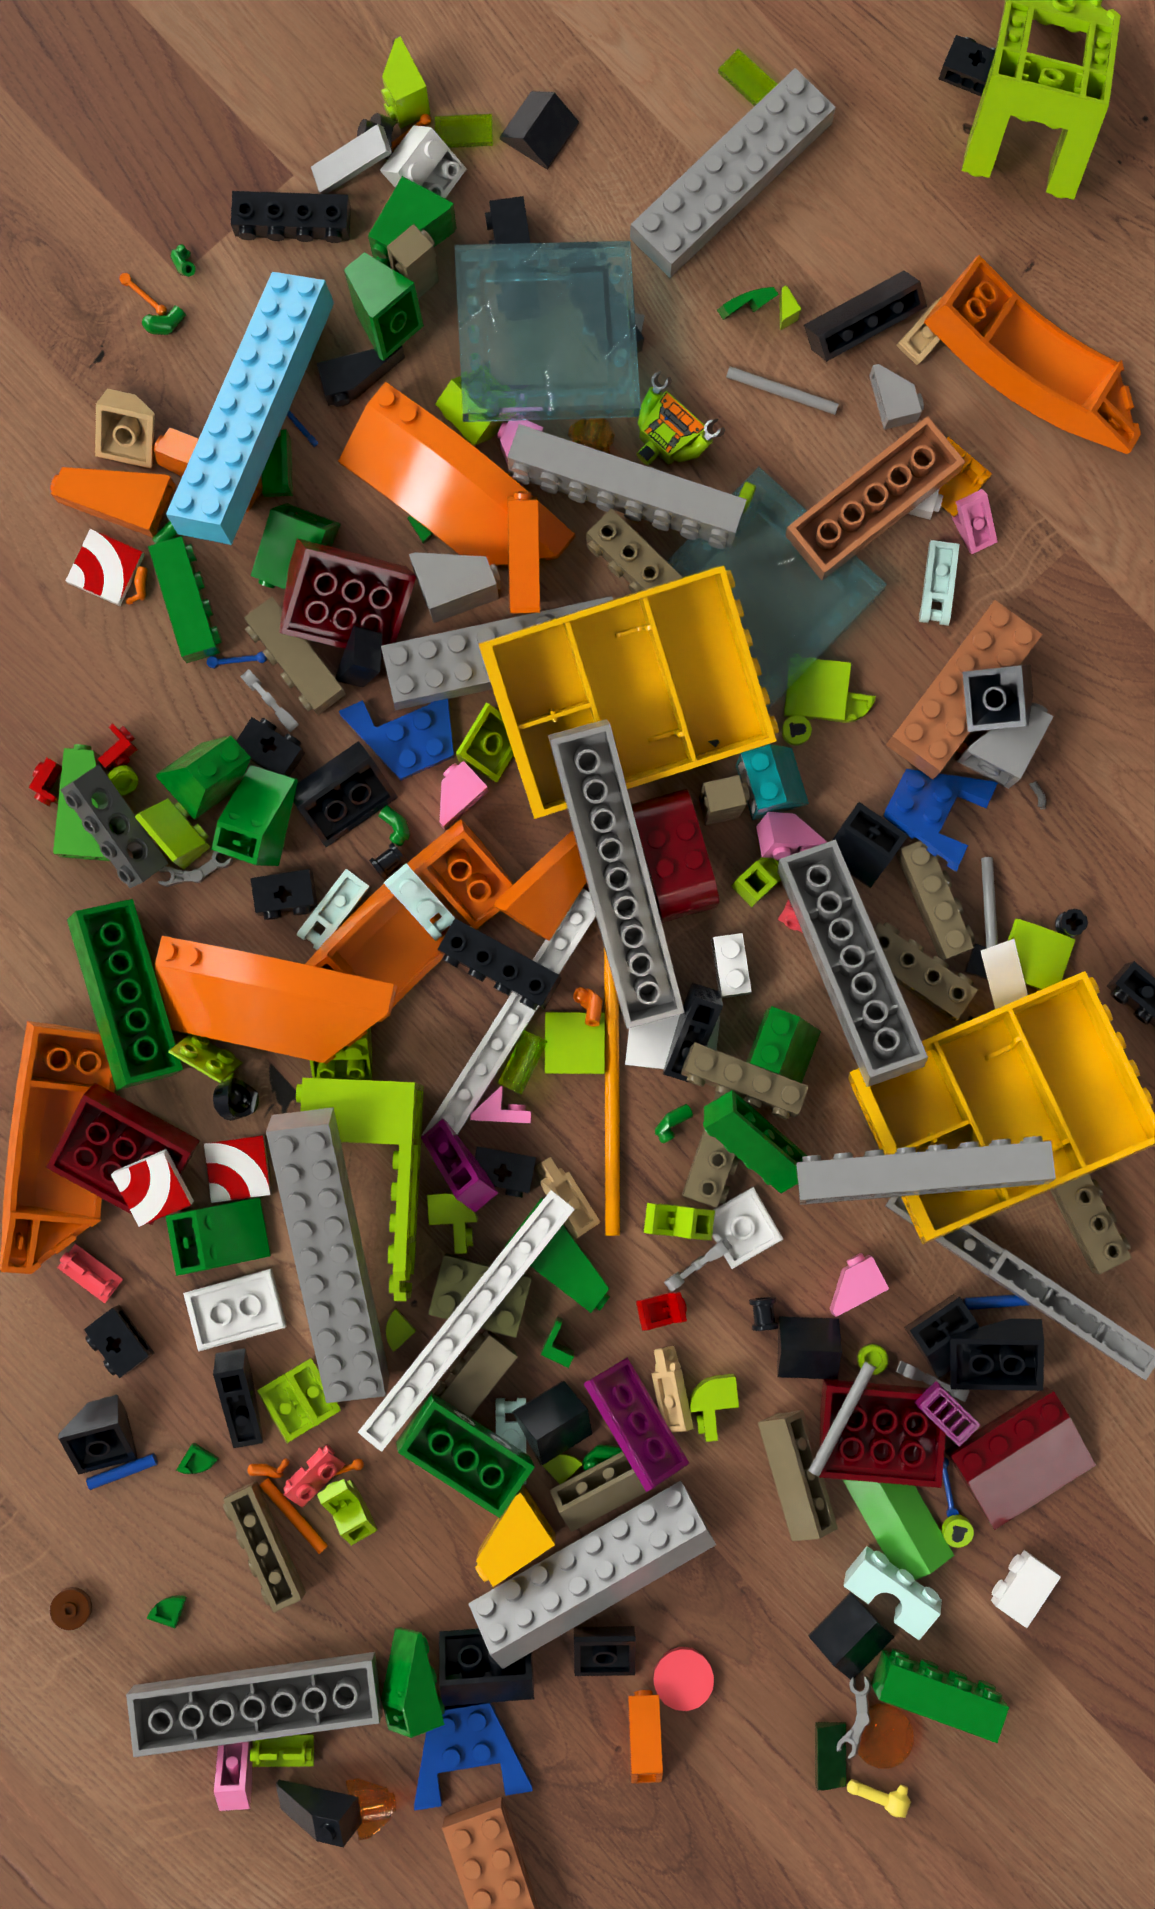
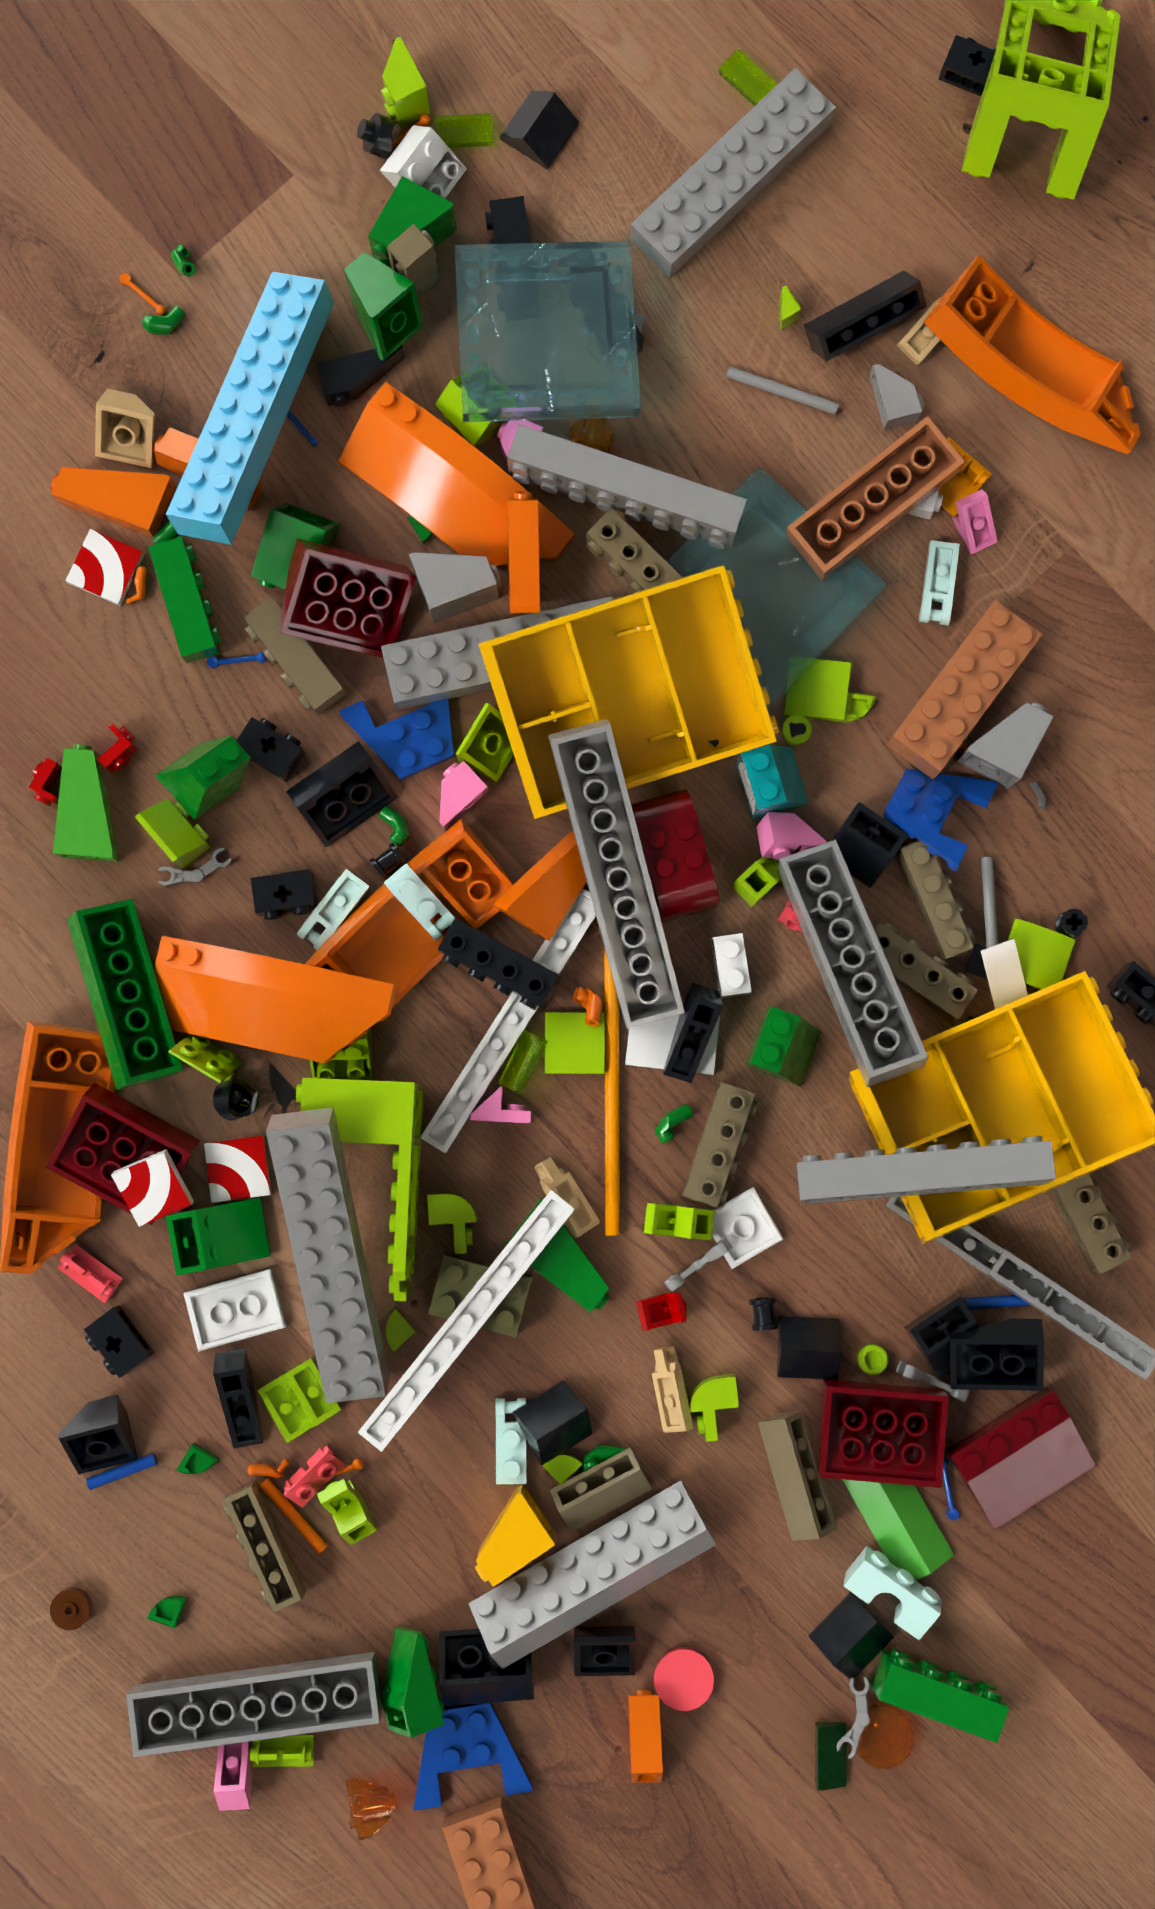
dark grey brick [60,765,168,888] -> none
lime tile [107,765,138,795] -> none
green slope [211,765,298,866] -> none
black brick [231,191,351,243] -> none
light grey piece [240,669,299,733] -> none
green panel [262,429,293,497] -> none
black slope [276,1779,362,1848] -> none
tile [311,124,392,194] -> none
black slope [335,625,382,688] -> none
green brick [396,1392,535,1518] -> none
dark tan brick [411,1330,517,1419] -> none
magenta slope [420,1118,498,1212] -> none
black brick [475,1146,537,1198] -> none
green panel [541,1316,574,1368] -> none
magenta tile [584,1357,690,1492] -> none
torso [636,371,725,466] -> none
dark tan brick [681,1042,809,1120] -> none
dark tan brick [699,775,750,826] -> none
green brick [703,1090,807,1193] -> none
green slope [717,287,779,320] -> none
lime tile [739,481,756,513] -> none
light grey bar [808,1361,876,1476] -> none
bright pink slope [830,1253,889,1317] -> none
light yellow piece [847,1779,911,1818] -> none
magenta slope [915,1381,980,1447] -> none
lime tile [942,1515,974,1548] -> none
black slope [962,664,1033,732] -> none
white brick [991,1550,1061,1628] -> none

